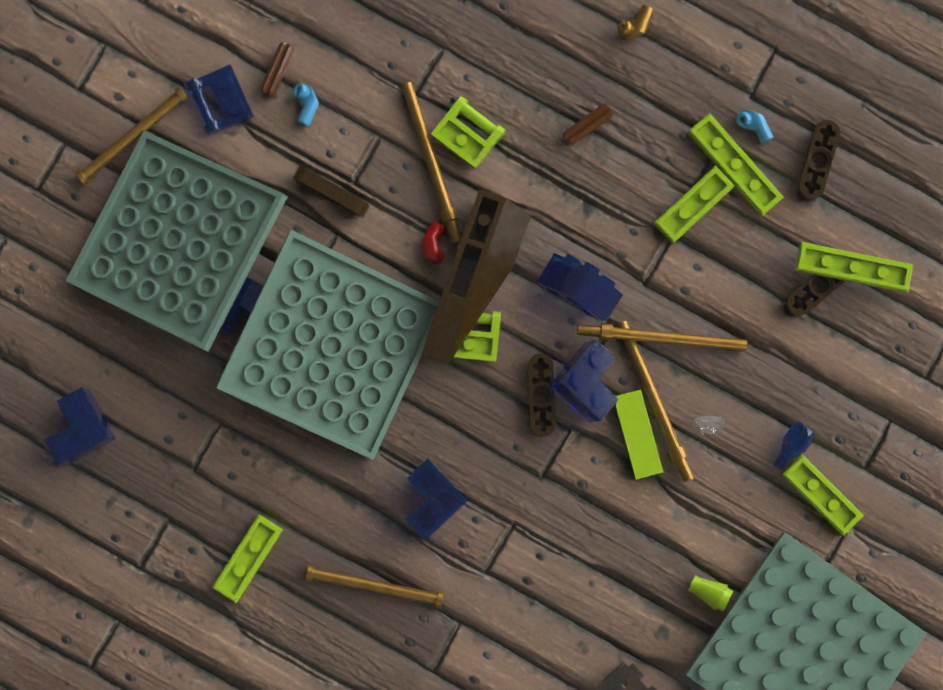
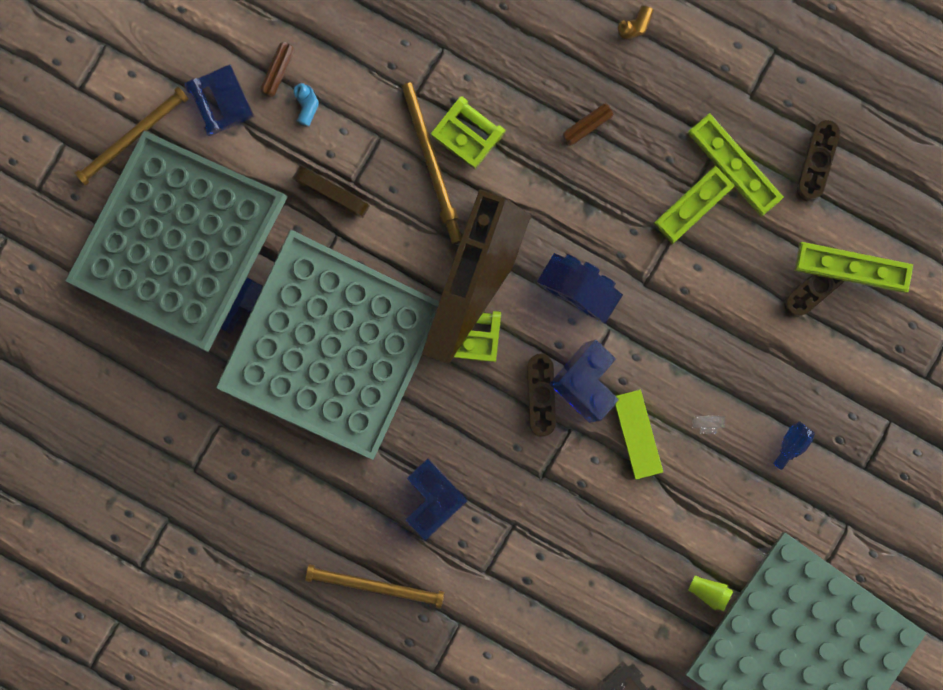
clear blue brick [44,387,116,466] -> none
lime tile [212,514,284,603] -> none
red arm [421,221,445,264] -> none
pearl gold bar [577,323,747,351] -> none
pearl gold bar [617,321,694,482] -> none
dark azure arm [736,110,774,144] -> none
lime tile [781,454,864,536] -> none

